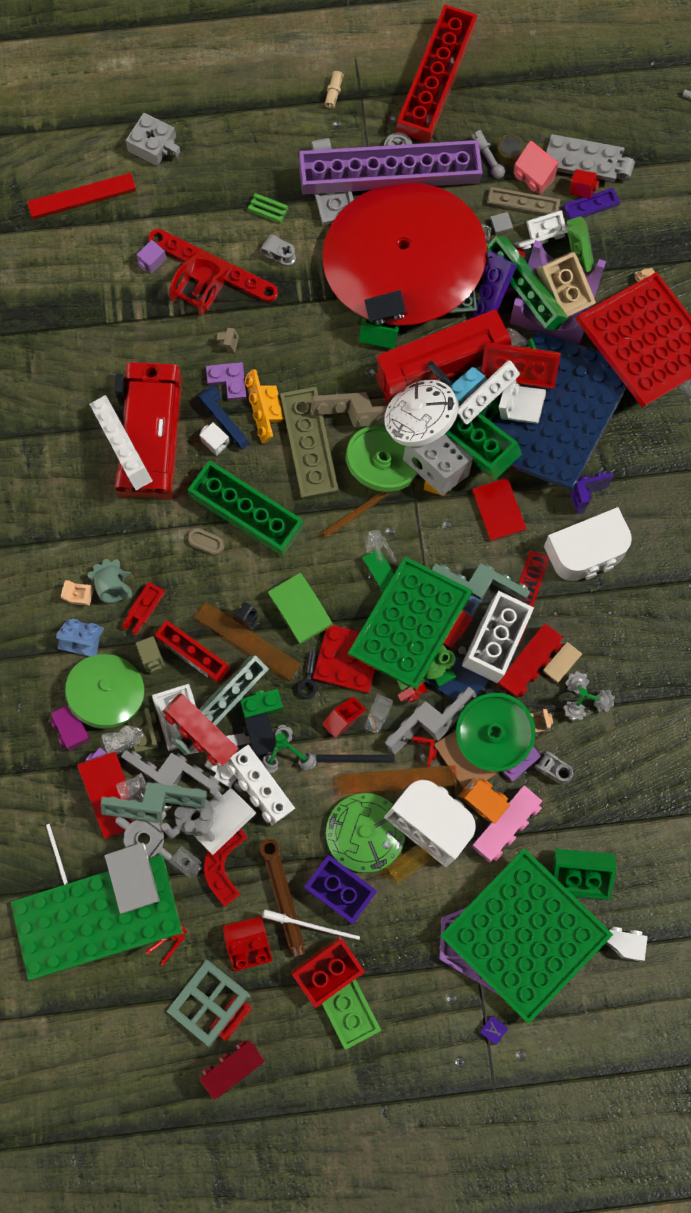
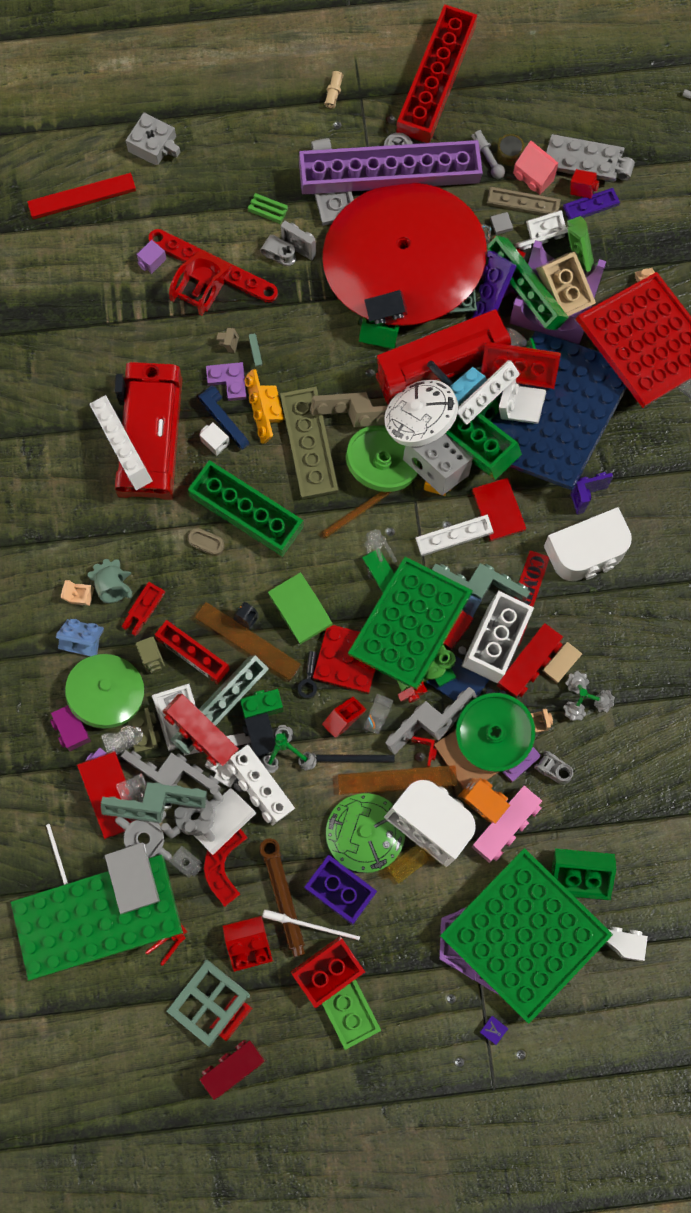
none -> sand green tile [249,333,262,367]
none -> light grey plate [281,221,316,261]
none -> white tile [416,514,494,557]

